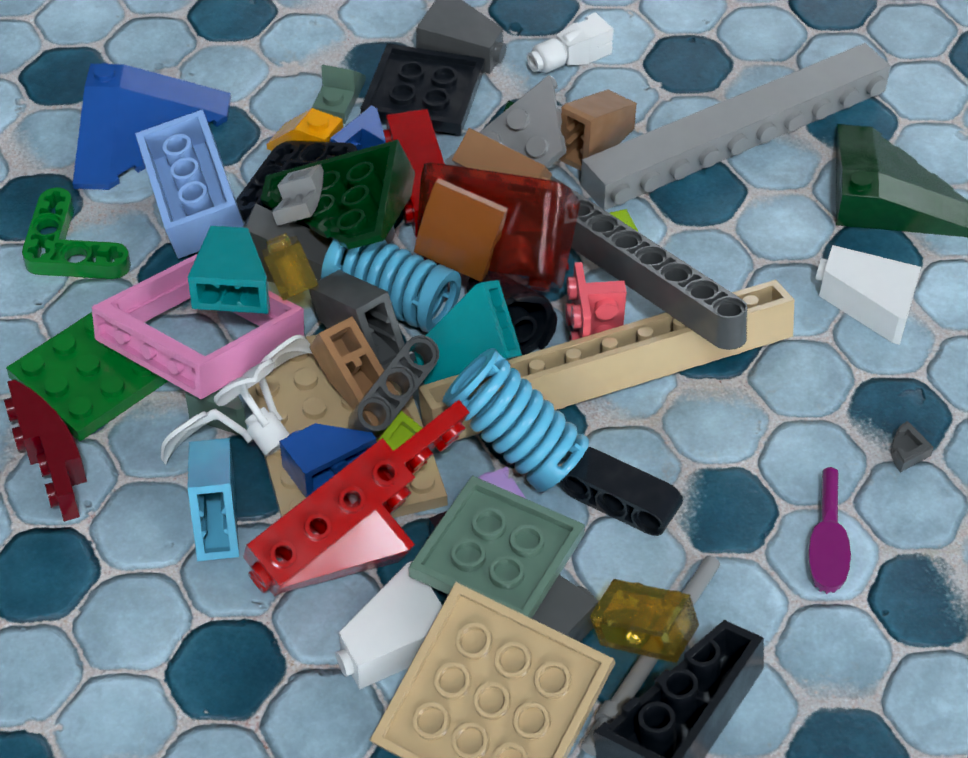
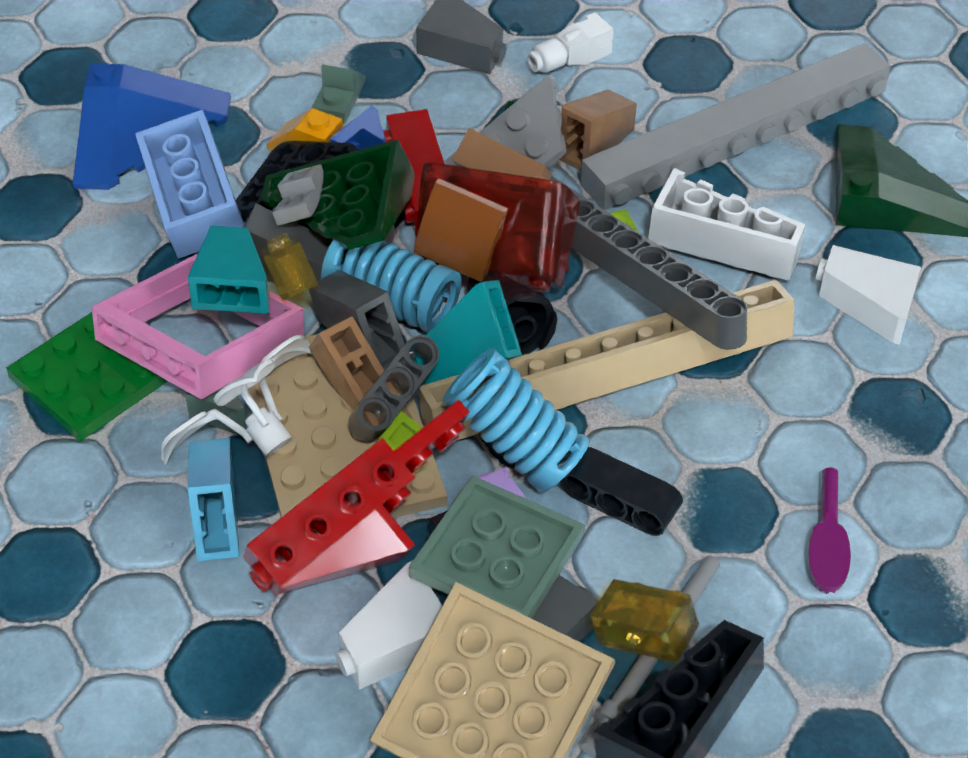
dark red slope [4,380,87,522] -> none
green beam [22,187,131,279] -> none
blue slope [279,423,376,497] -> none
black plate [360,43,485,135] -> none
coral bracket [565,262,627,341] -> none
dark grey tile [891,421,934,473] -> none
none -> white wedge [648,168,805,281]

